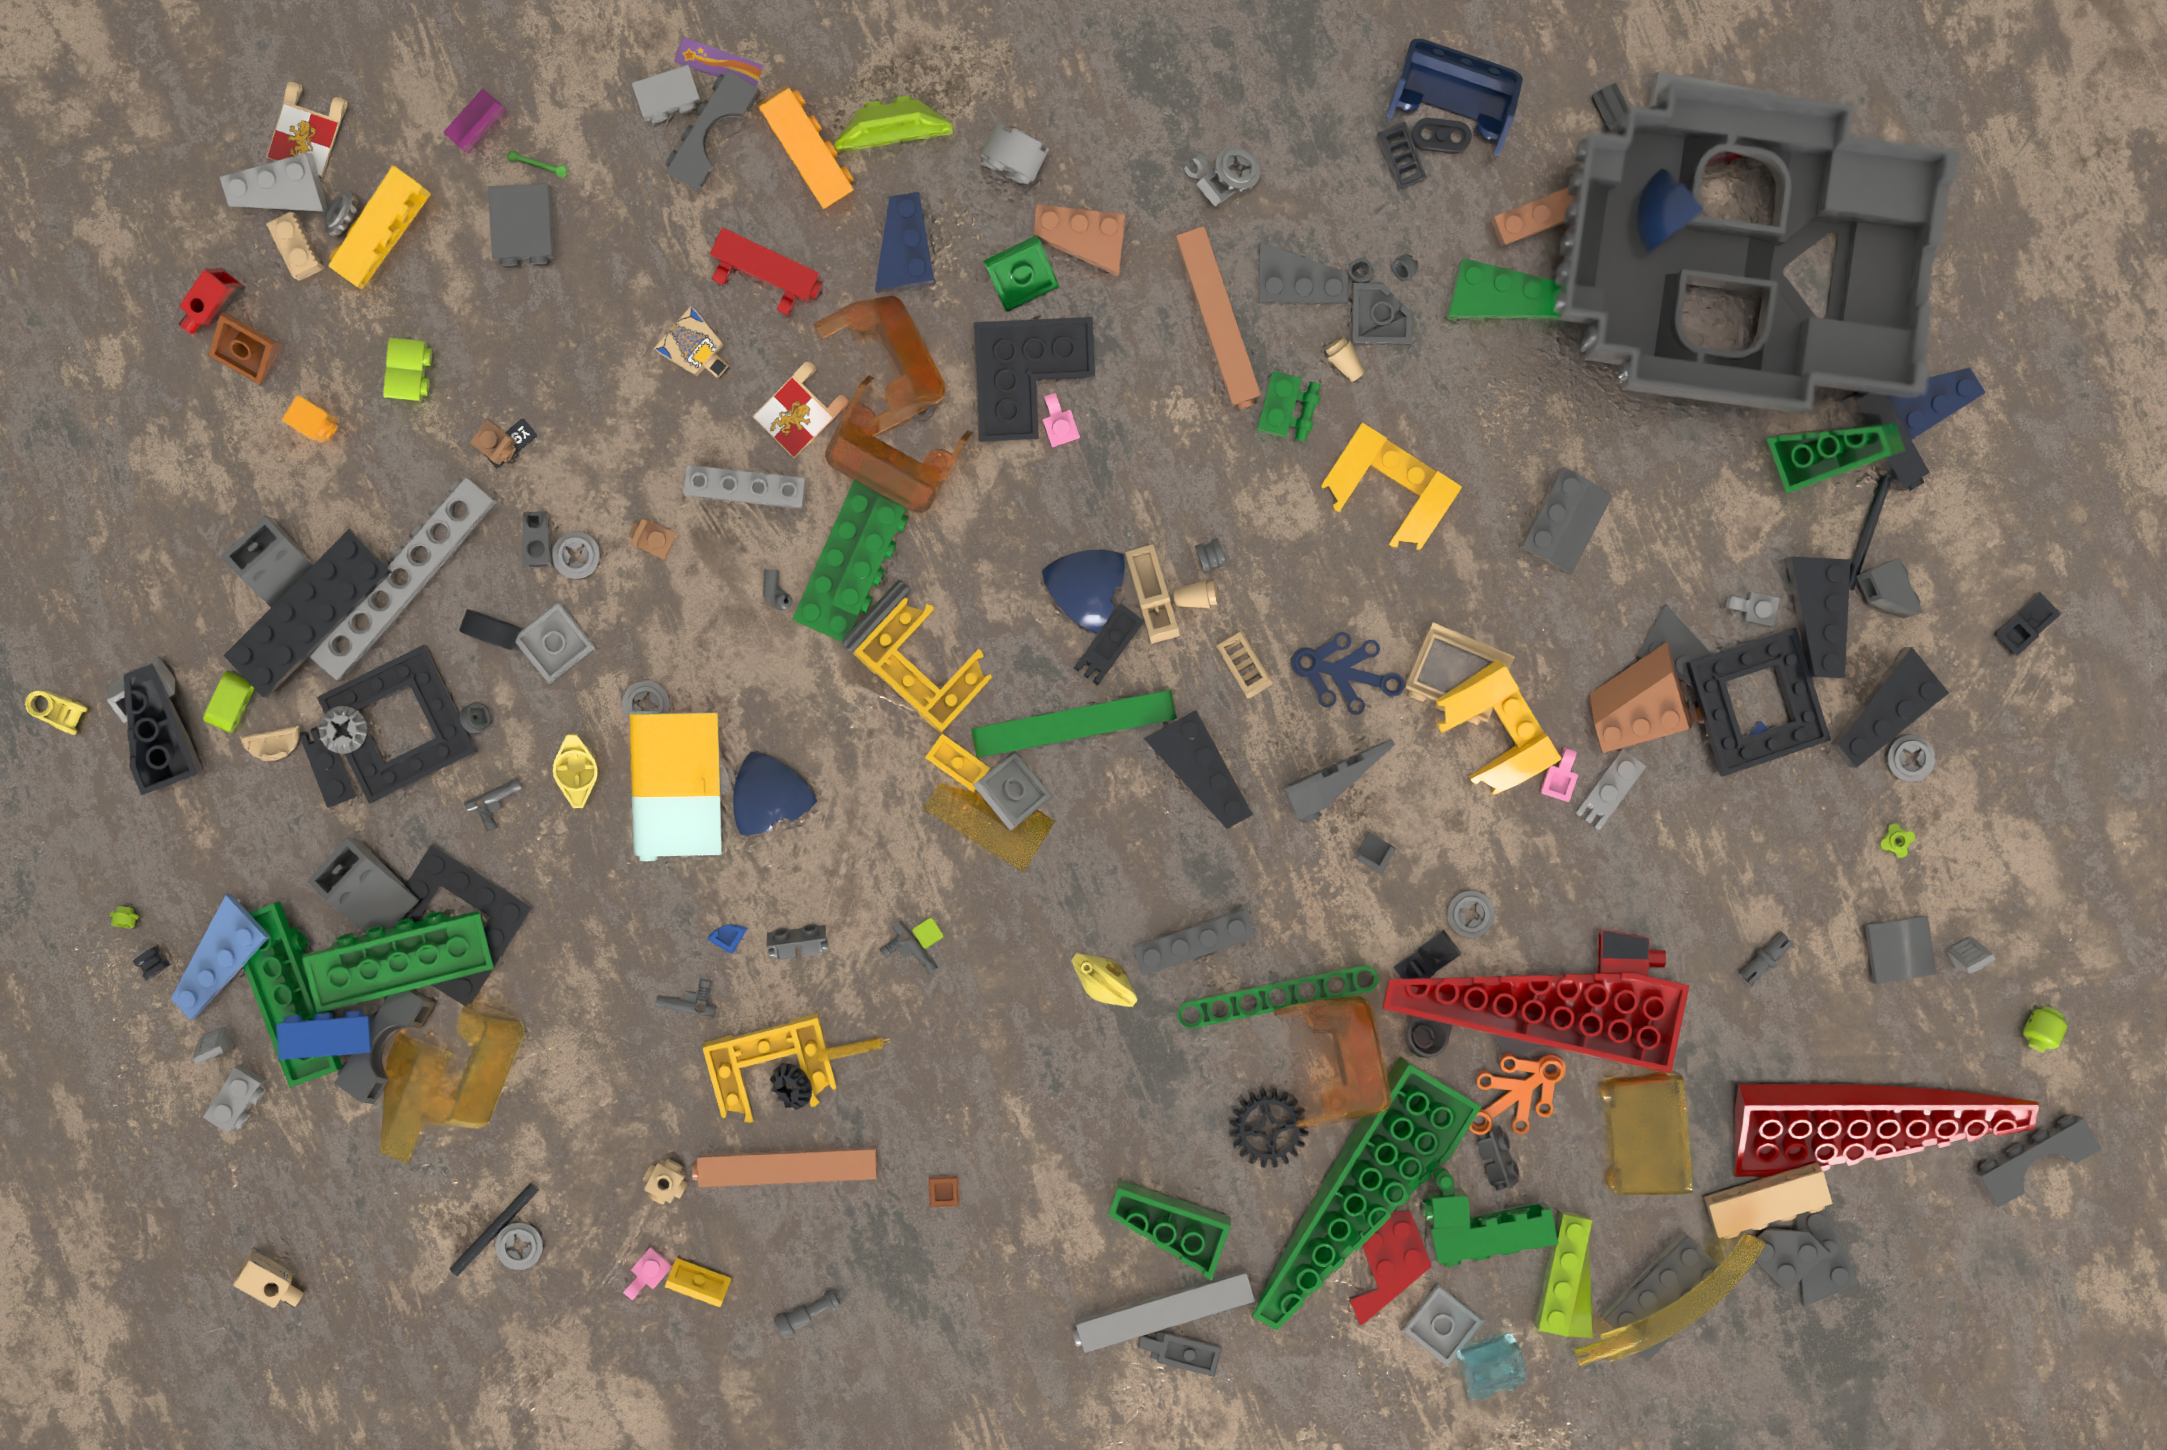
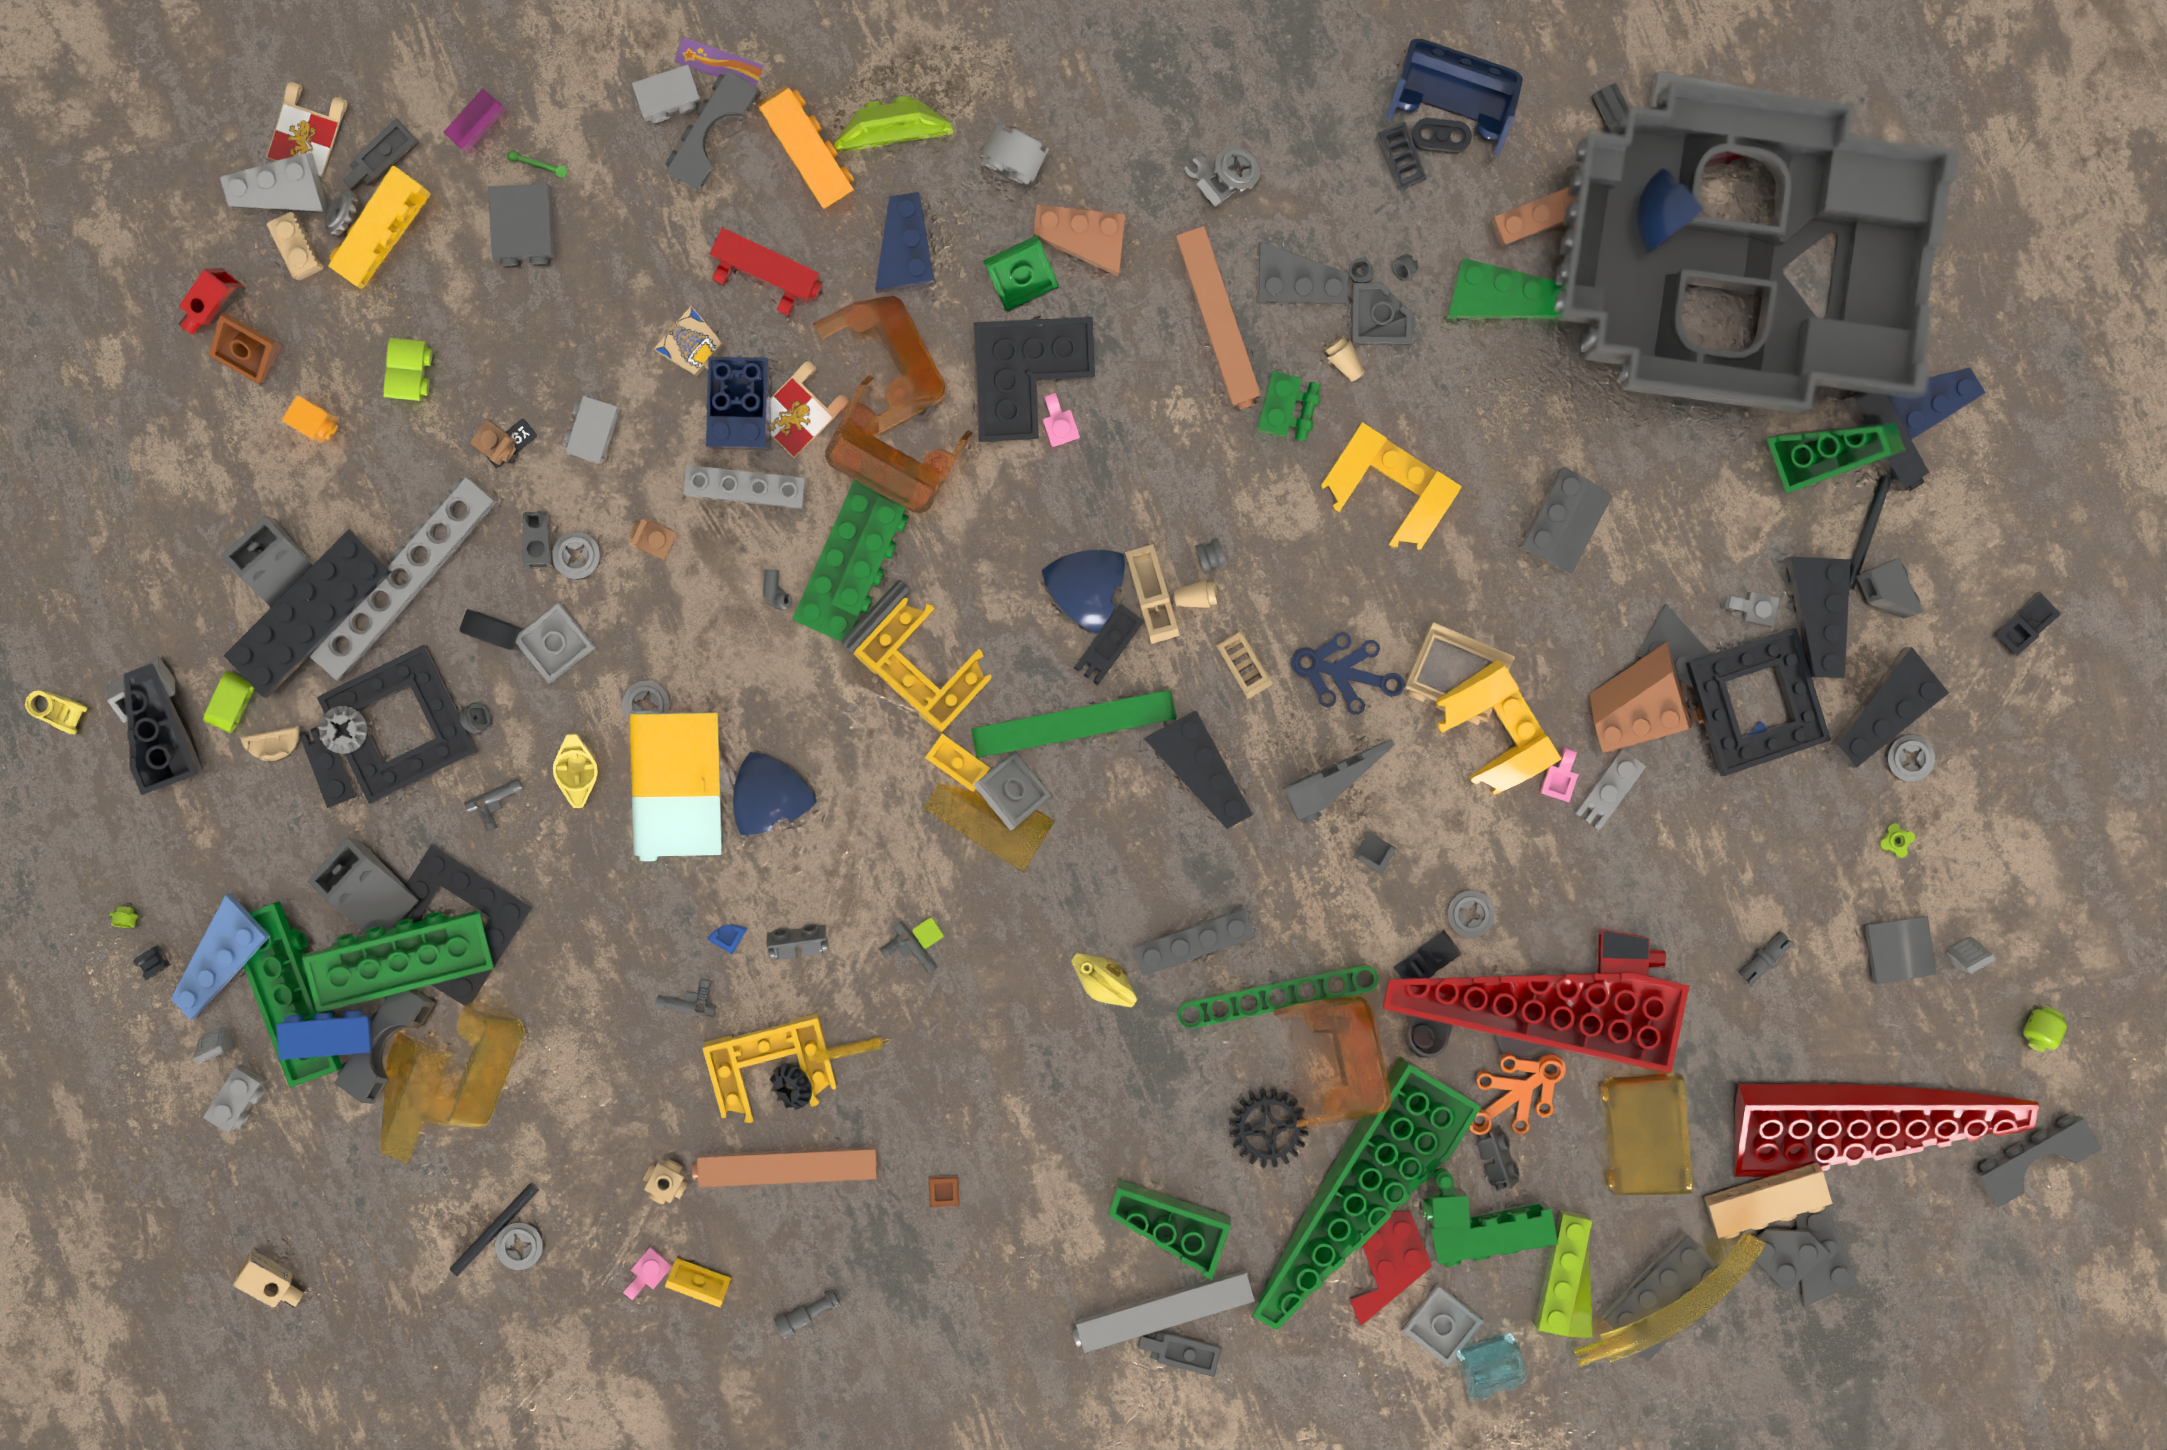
none -> dark grey hinge [343,118,418,191]
none -> light grey brick [563,396,620,465]
none -> dark blue slope [706,357,771,450]

